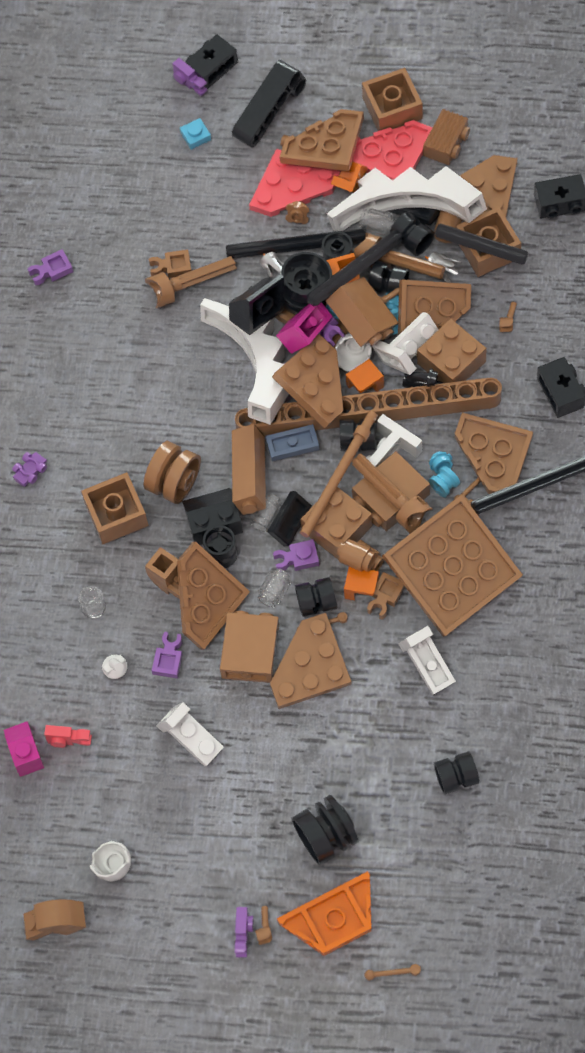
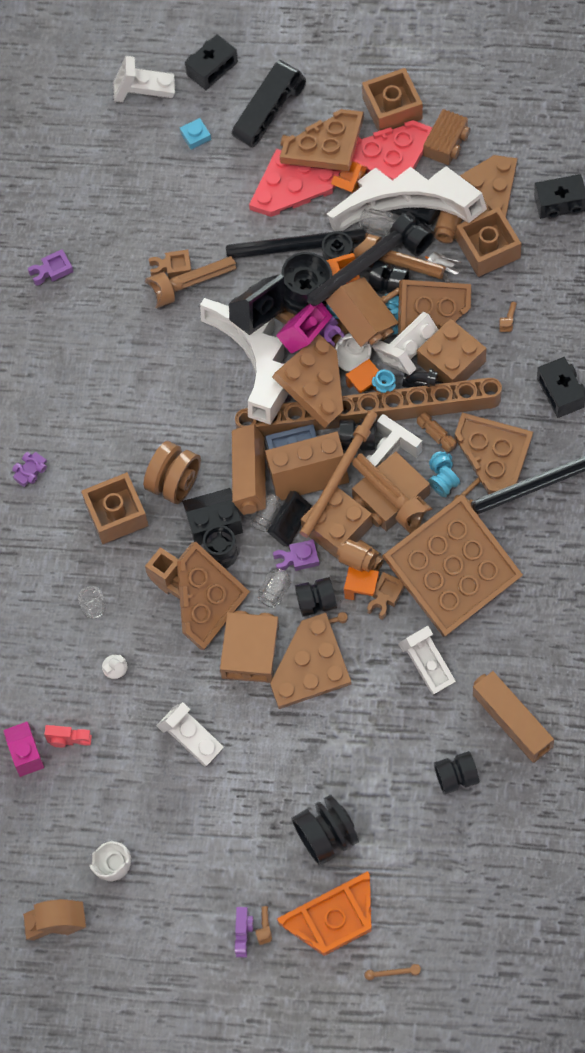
medium lavender plate [152,632,183,679] -> none
medium lavender plate [172,58,208,96] -> none
flat silver piece [260,252,284,277] -> none
medium nougat plate [285,201,309,224] -> none
black axle [435,224,528,265] -> none
none -> white bracket [114,56,175,102]
none -> medium nougat slope [264,431,349,502]
none -> medium azure plate [372,370,396,393]
none -> medium nougat axle [417,412,457,452]
none -> medium nougat brick [473,671,554,763]

